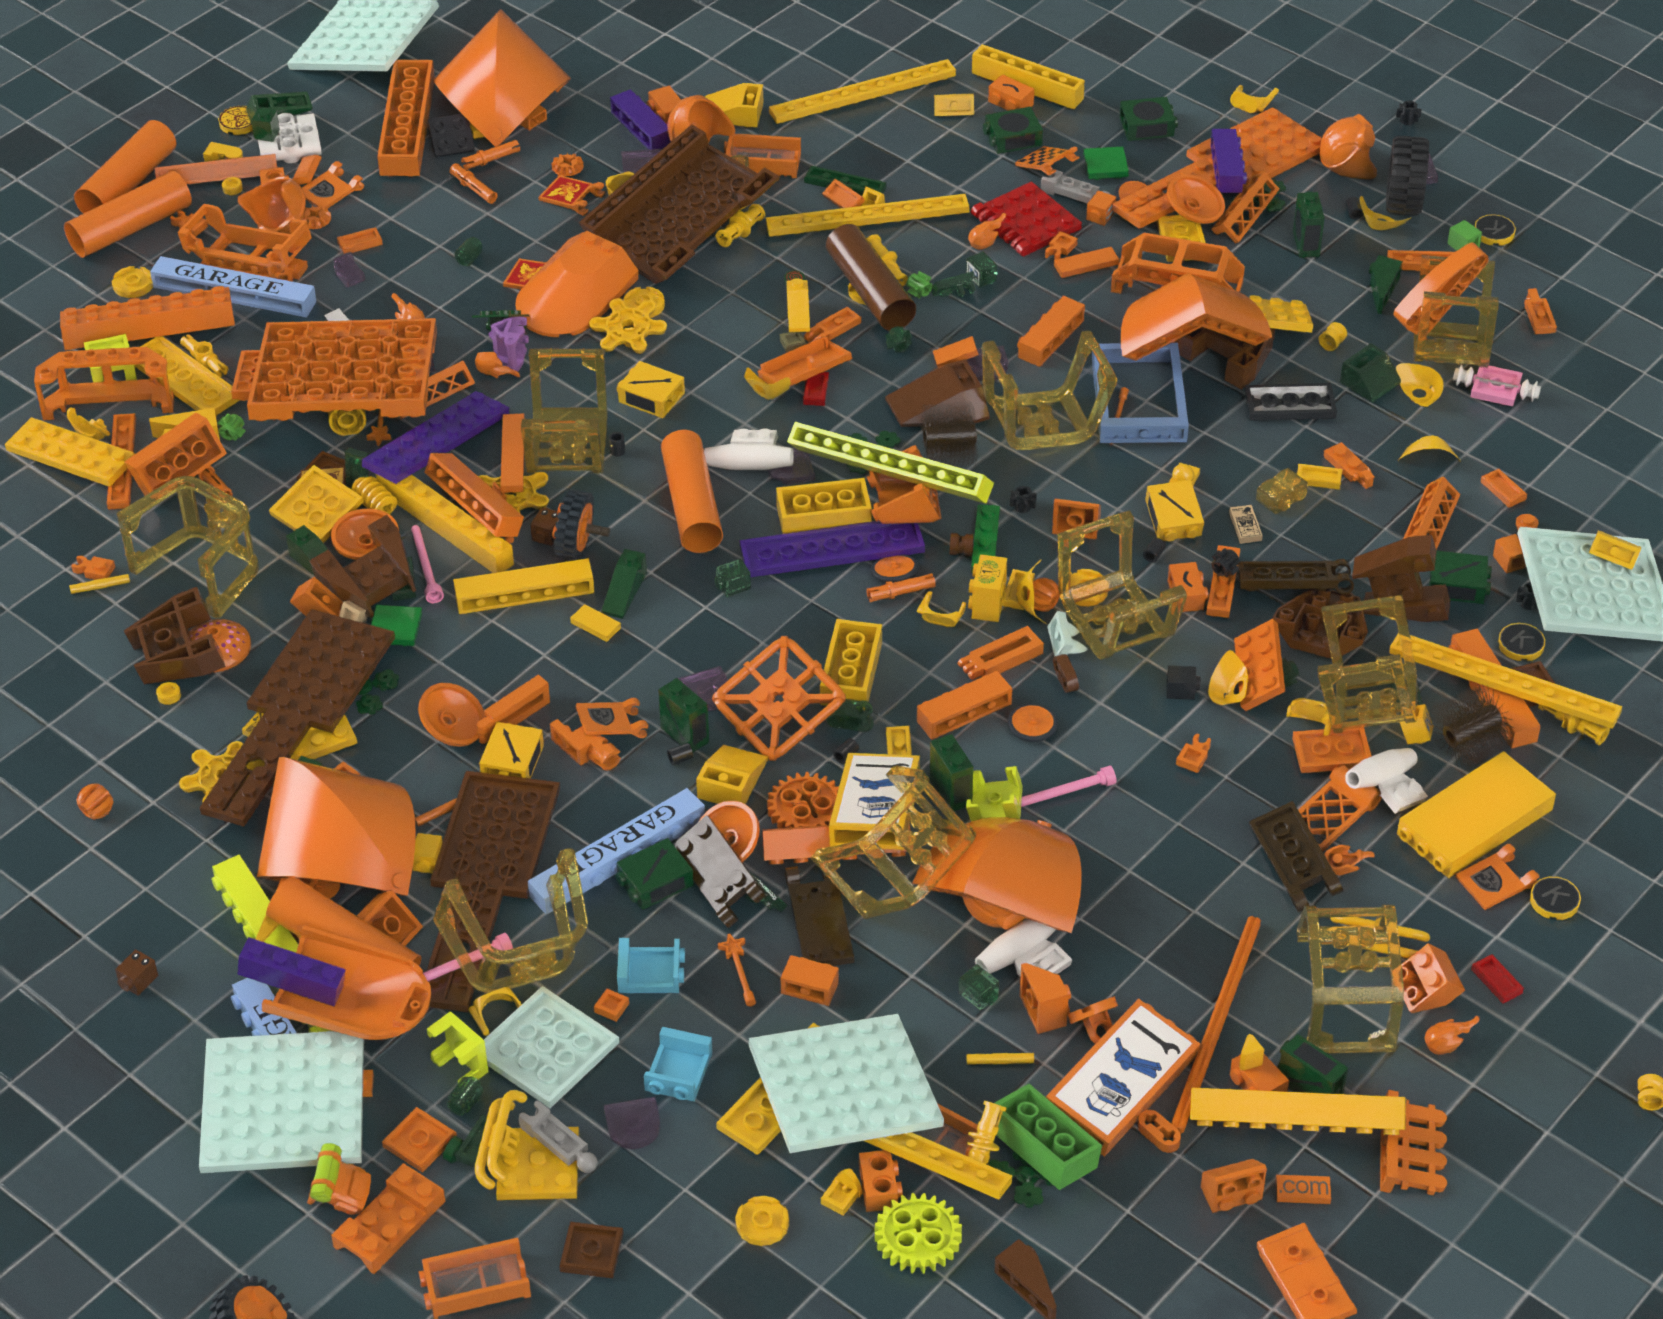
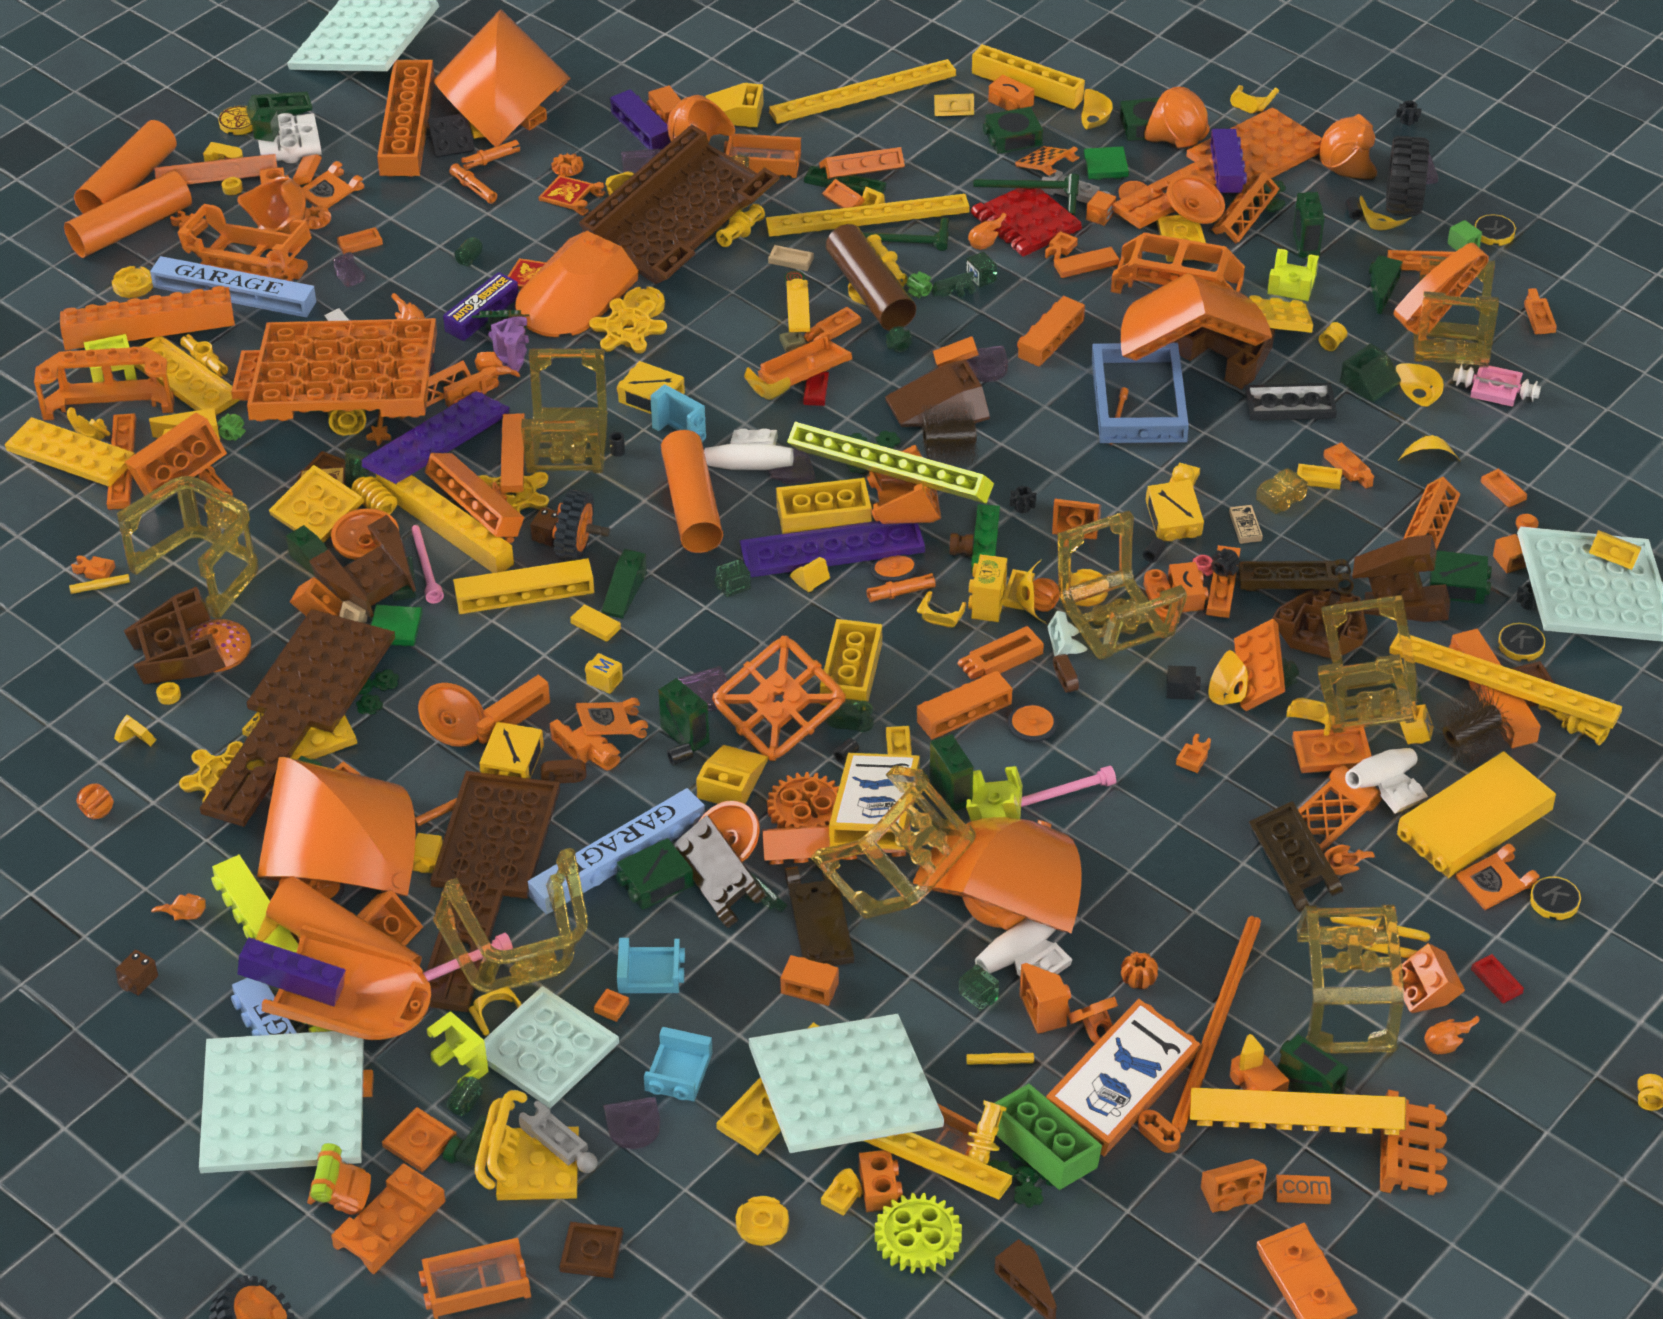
orange piece [718,934,756,1007] -> none
clear yellow windscreen [982,331,1118,450] -> none
none -> yellow tile [114,715,157,747]
none -> orange piece [151,893,206,921]
none -> dark purple brick [443,272,519,341]
none -> orange hinge [443,366,499,407]
none -> reddish brown beam [541,759,586,784]
none -> yellow brick [585,653,623,694]
none -> medium azure panel [650,384,706,442]
none -> tan tile [768,245,814,271]
none -> yellow tile [790,557,830,593]
none -> orange fence [819,147,905,179]
none -> dark green bar [862,218,949,251]
none -> dark green bar [973,174,1079,216]
none -> yellow piece [1081,89,1113,130]
none -> orange piece [1121,952,1158,990]
none -> orange piece [1144,87,1210,149]
none -> orange plate [1144,569,1178,624]
none -> coral plate [1193,555,1214,576]
none -> neon yellow panel [1267,249,1319,301]

